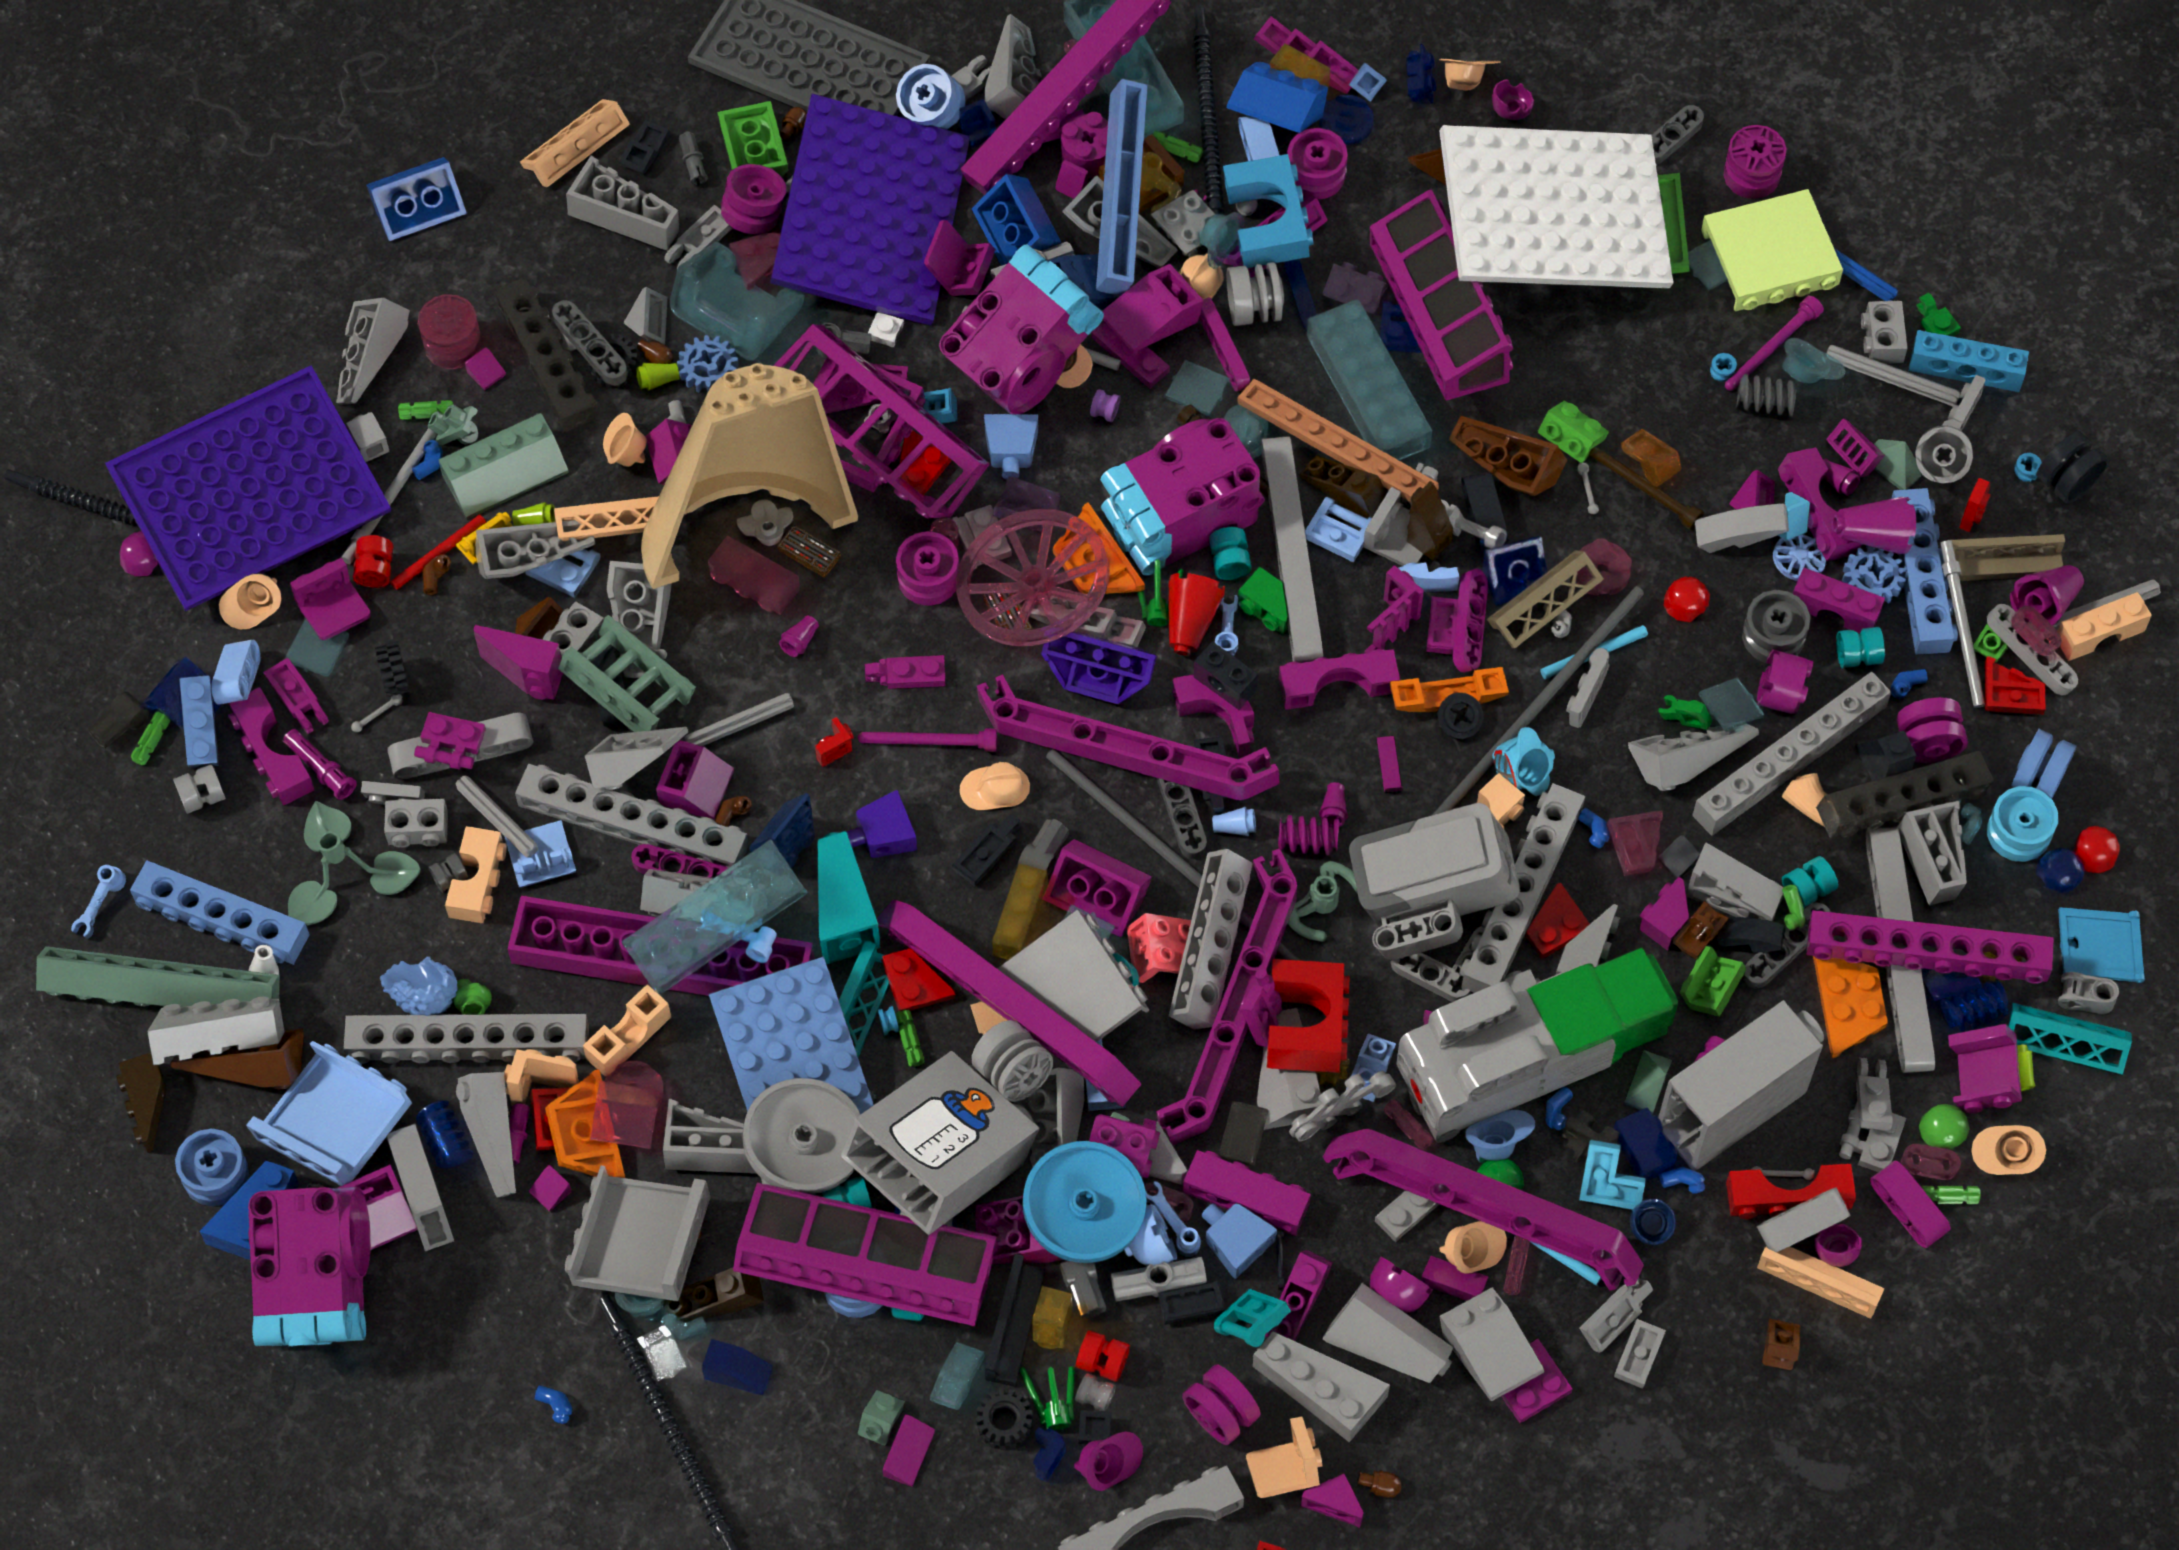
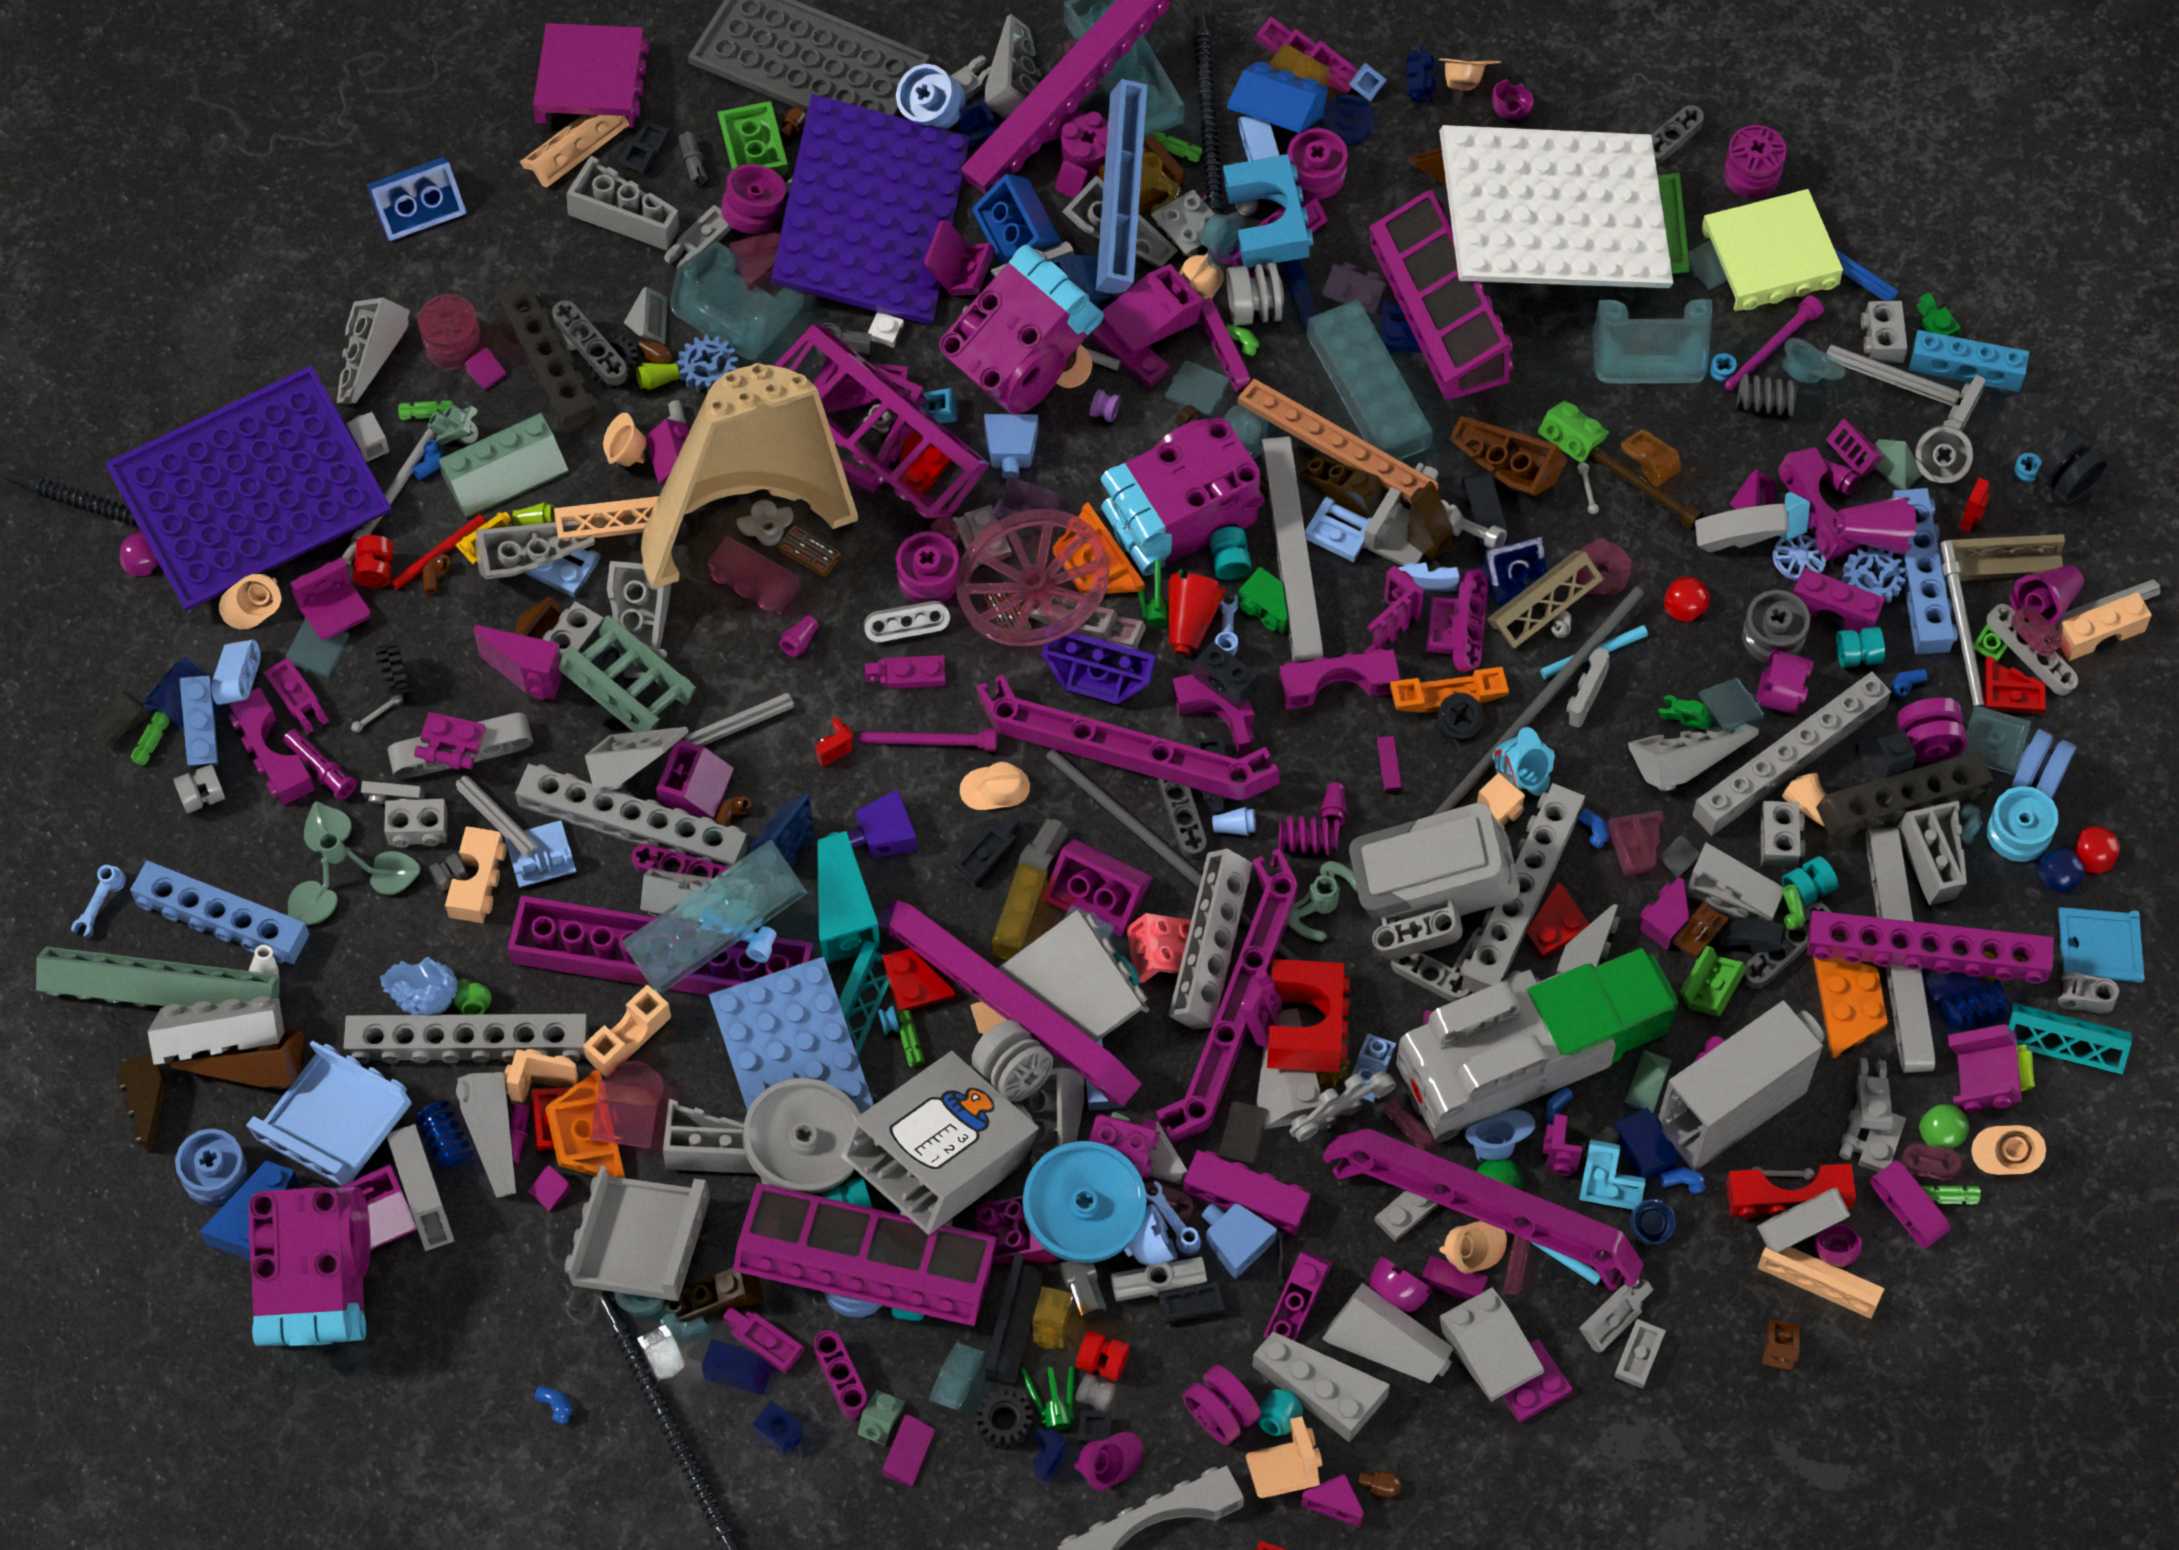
teal plate [1214,1289,1291,1347] -> none
none -> magenta panel [533,23,649,128]
none -> magenta hinge [723,1307,804,1374]
none -> clear blue brick [752,1401,803,1456]
none -> magenta beam [814,1330,868,1421]
none -> light grey plate [864,601,950,642]
none -> bright green arm [1226,324,1259,356]
none -> teal head [1258,1389,1303,1436]
none -> magenta bracket [1542,1114,1582,1176]
none -> clear light blue windscreen [1593,299,1713,383]
none -> light grey brick [1760,801,1805,868]
none -> clear light blue plate [1959,705,2031,775]

